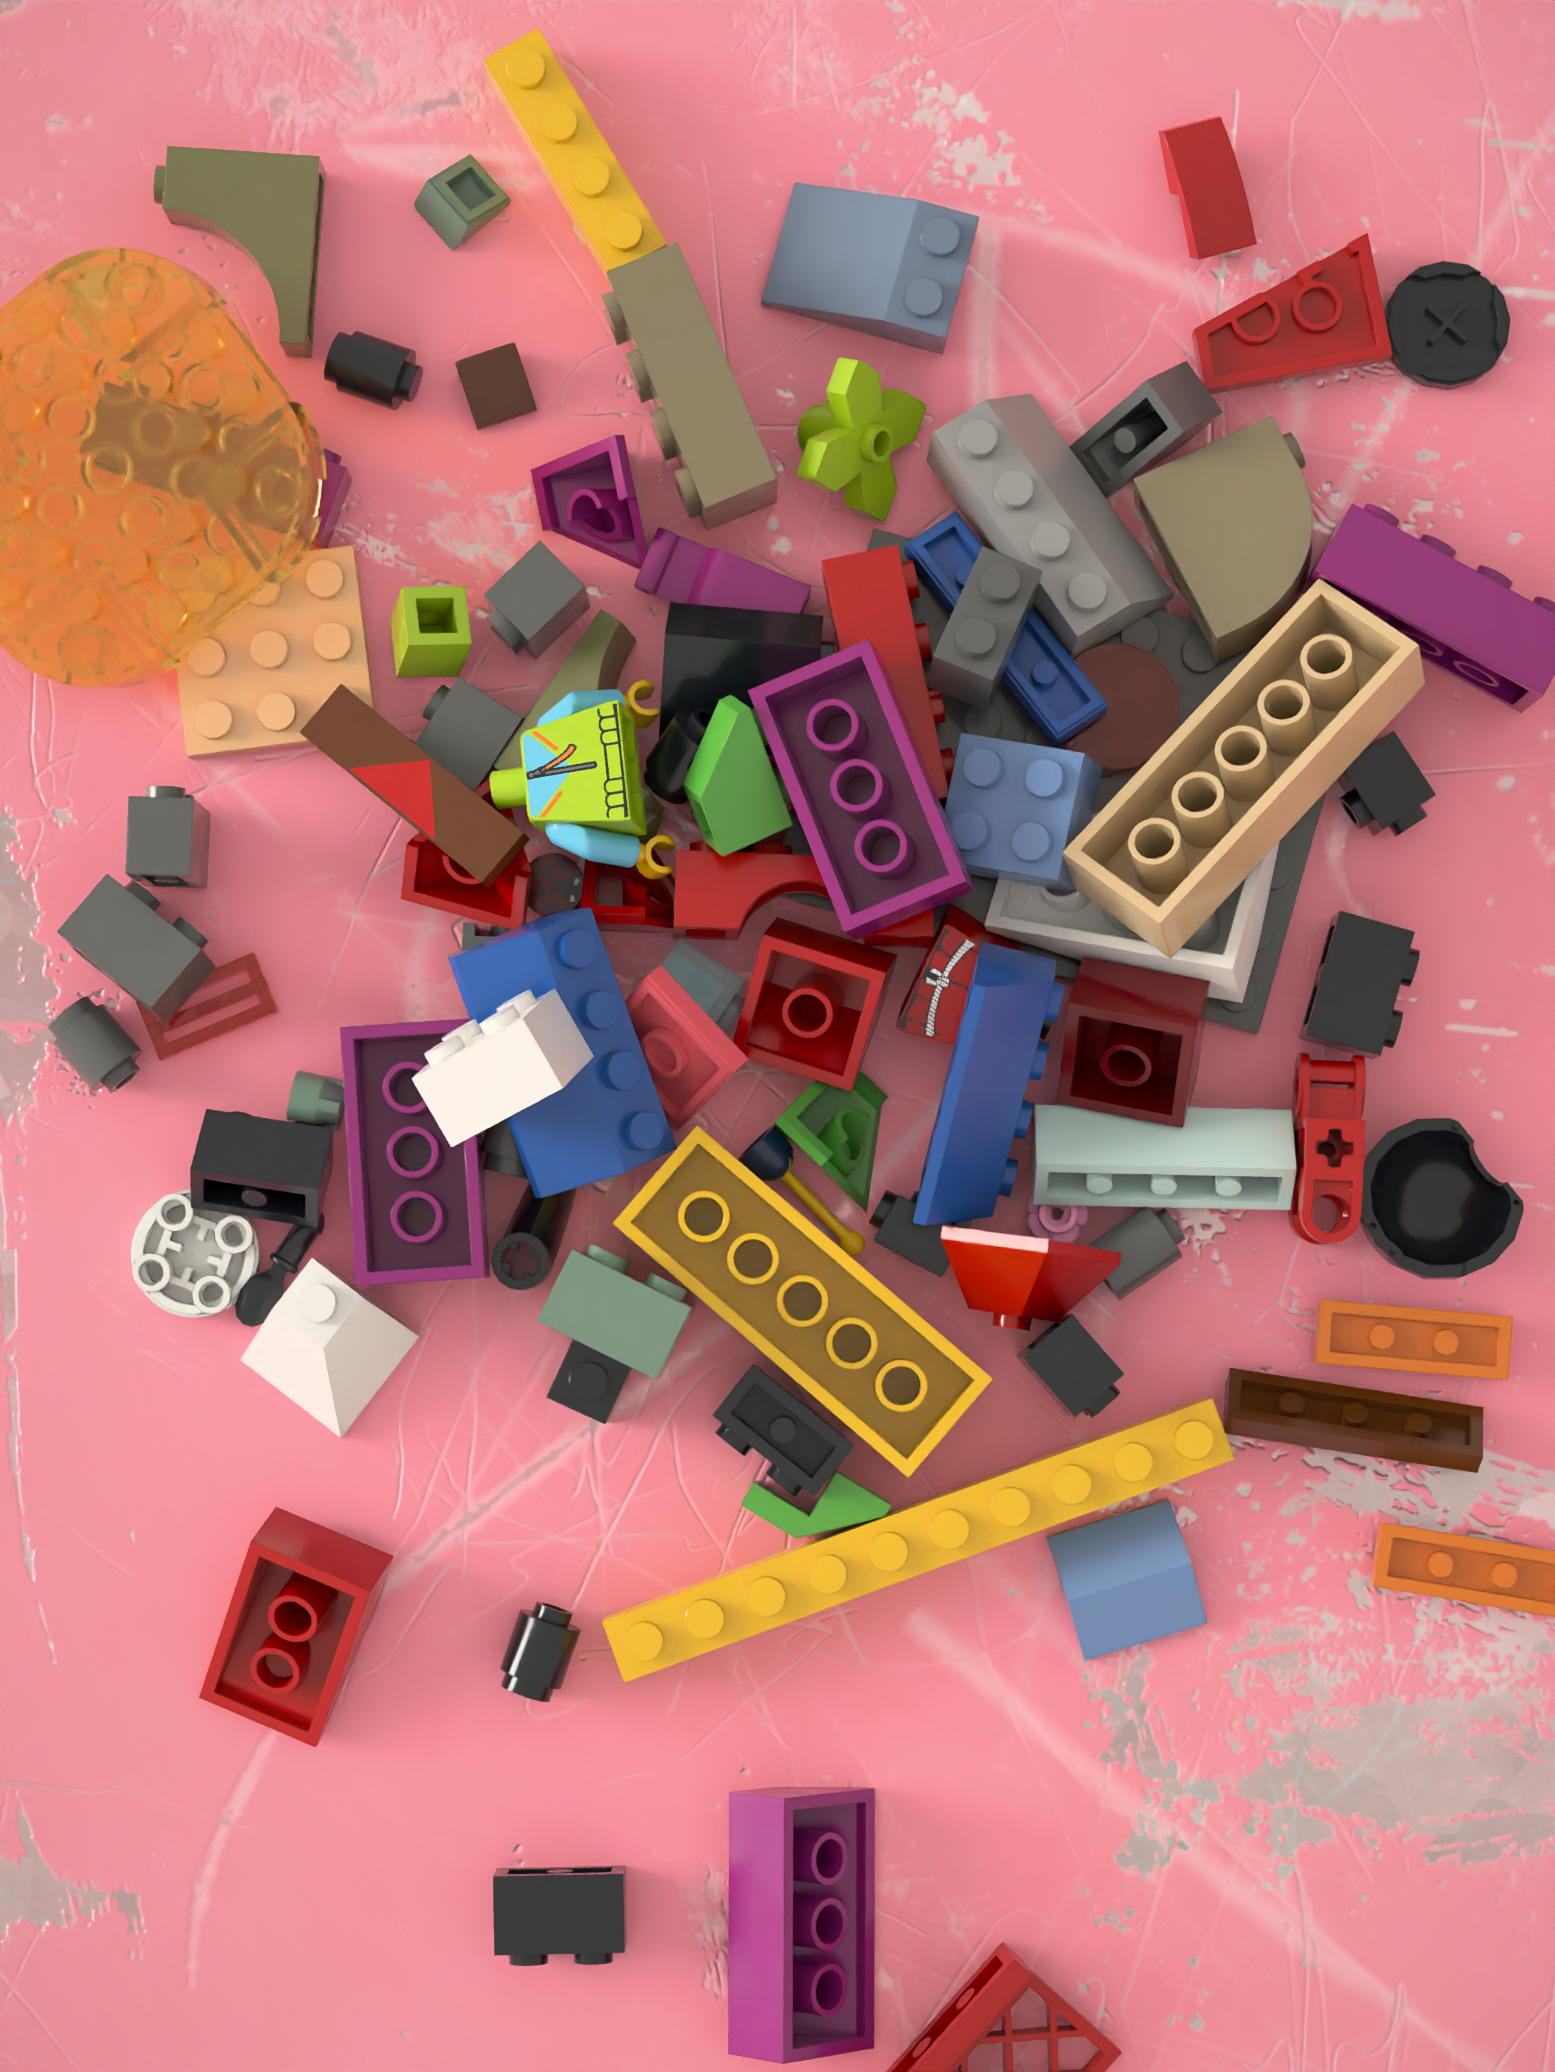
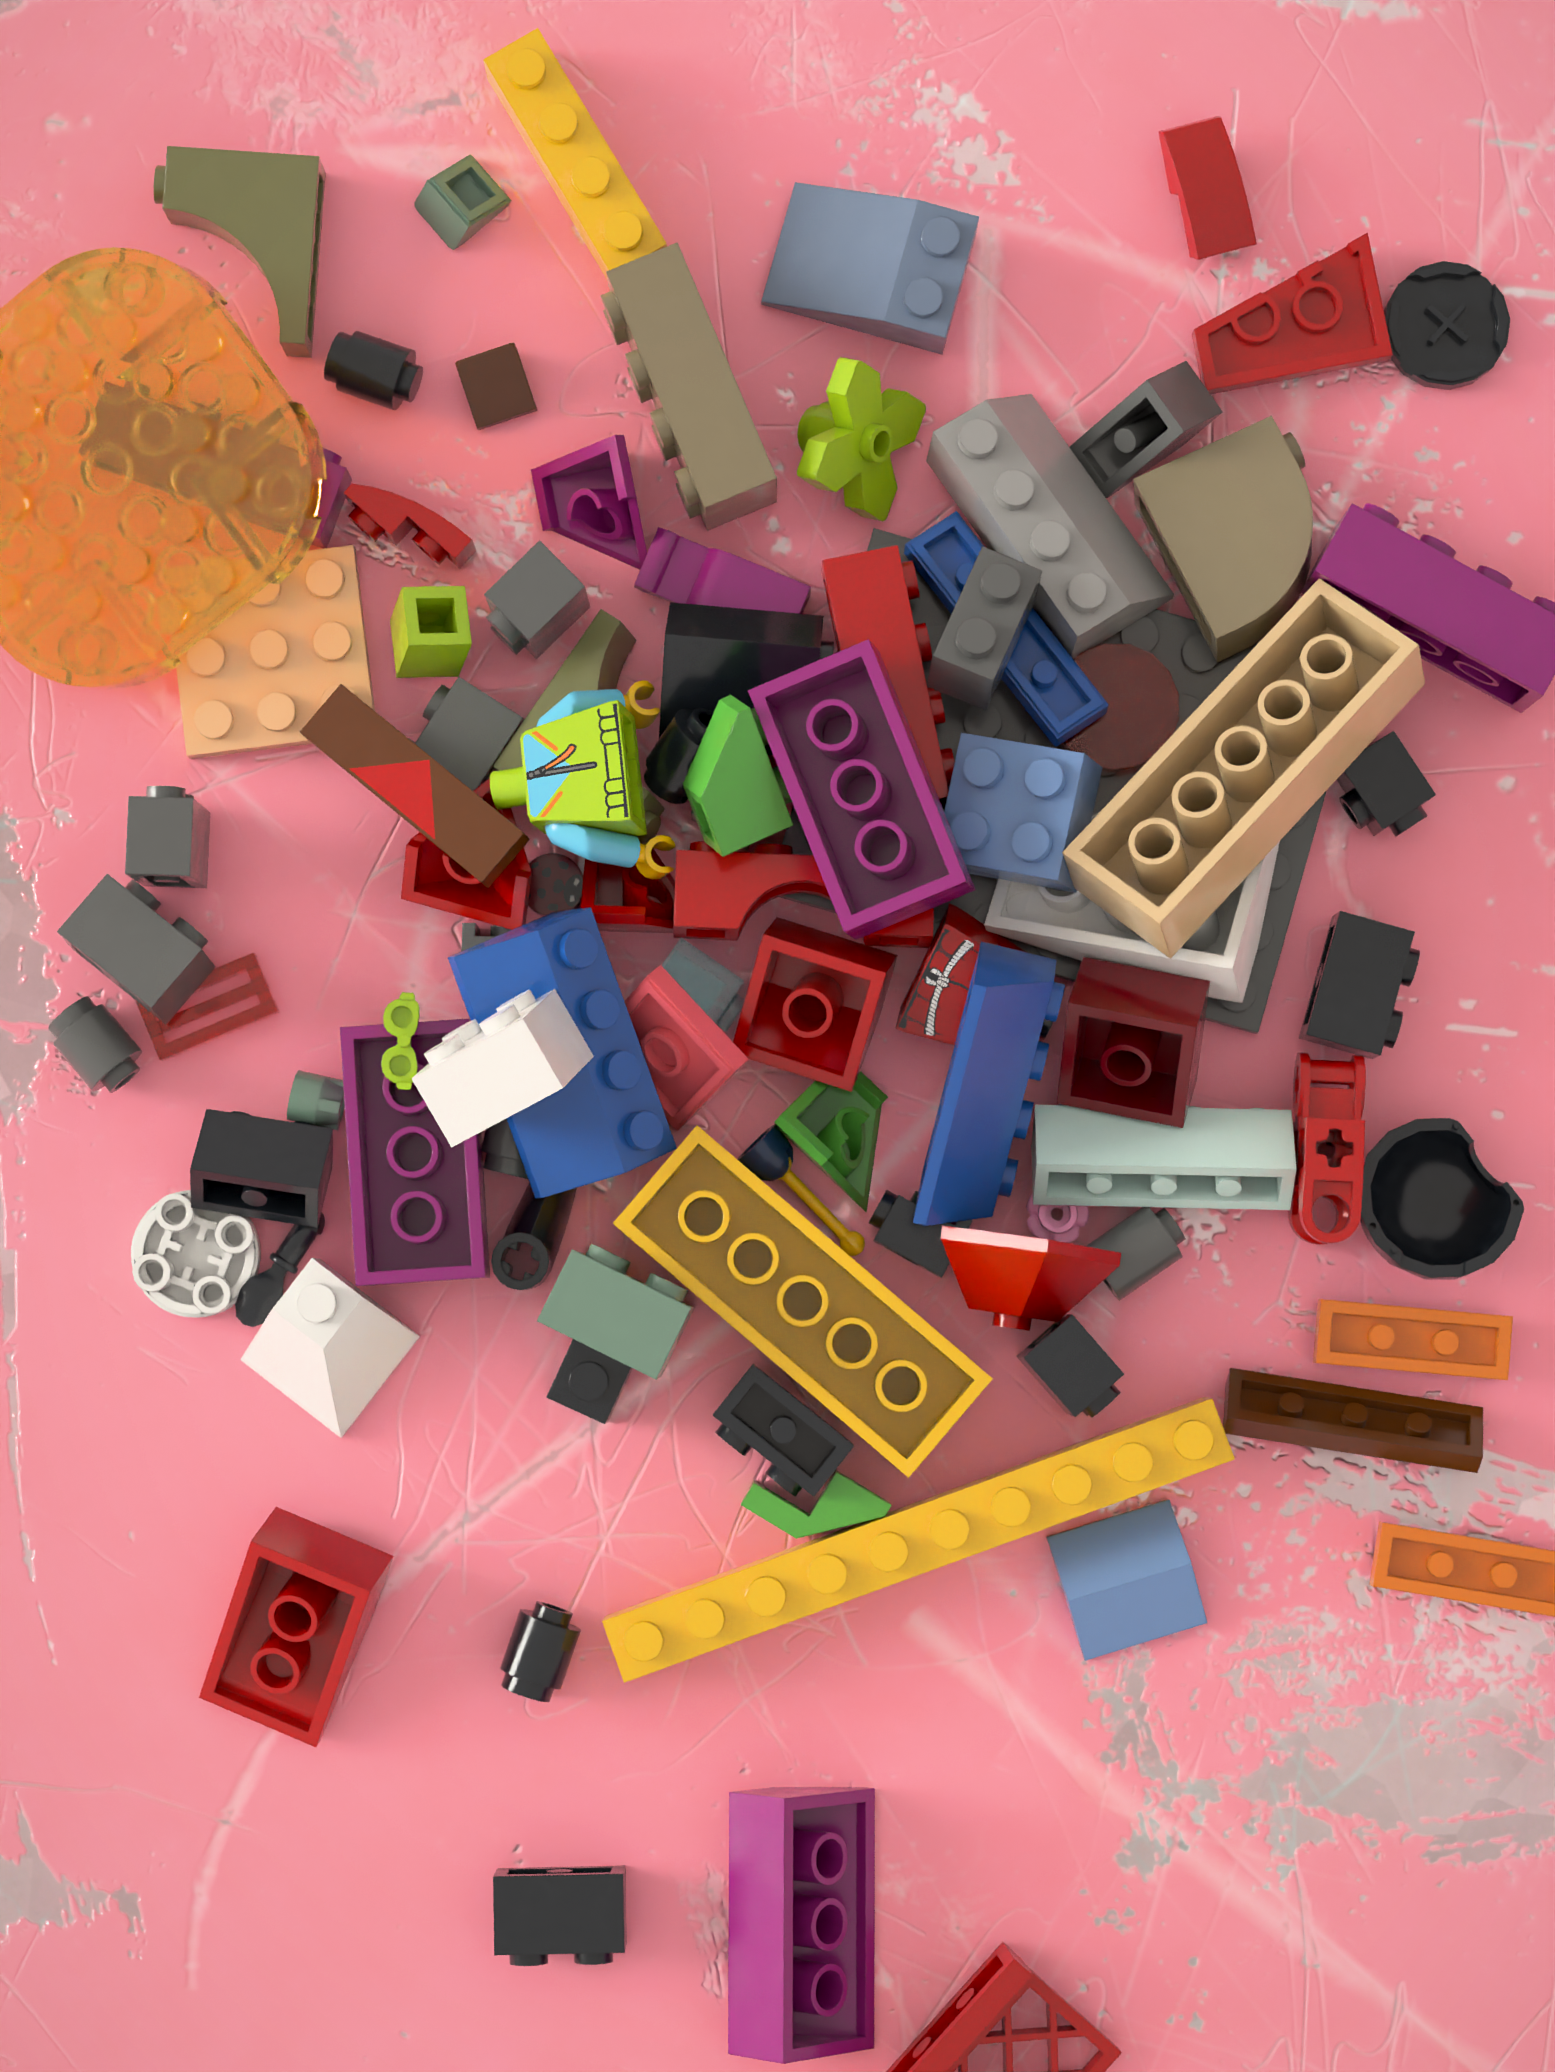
none -> red slope [344,484,477,569]
none -> lime piece [381,992,420,1090]

